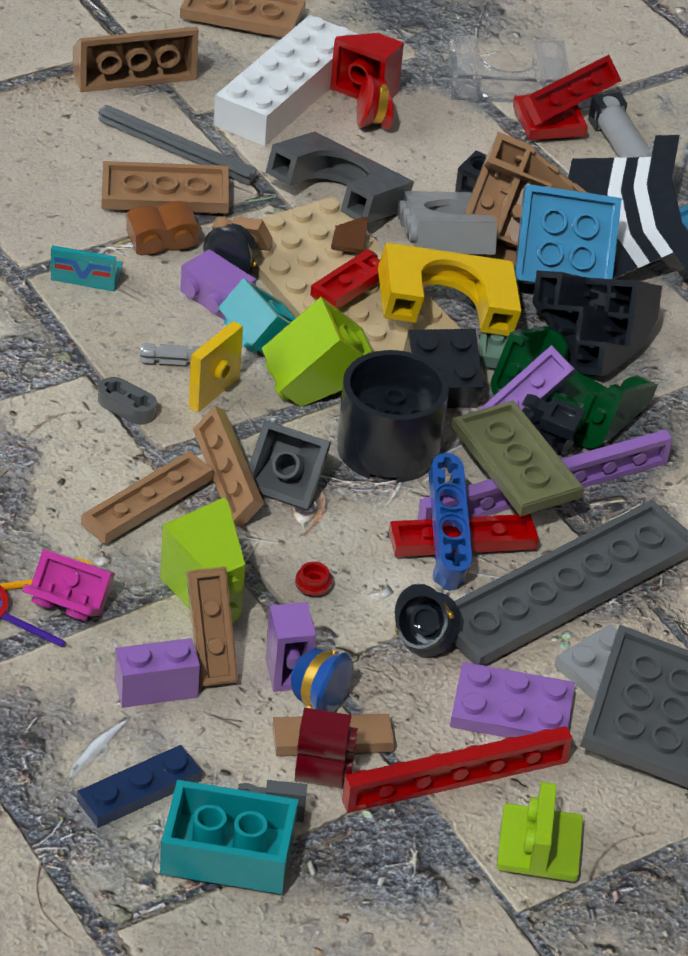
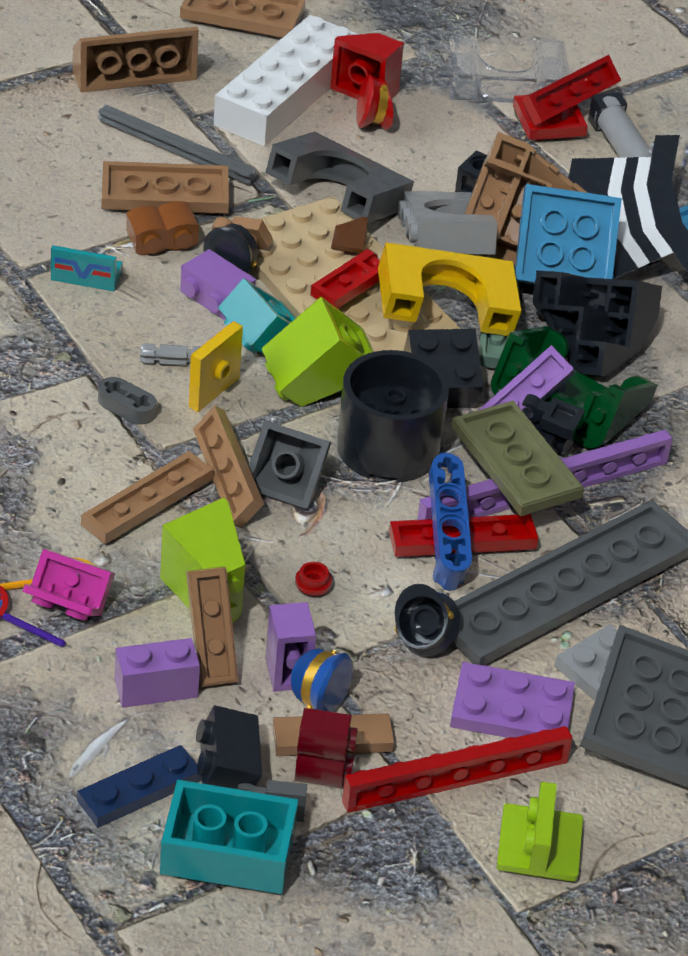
none -> black brick [196,705,262,789]

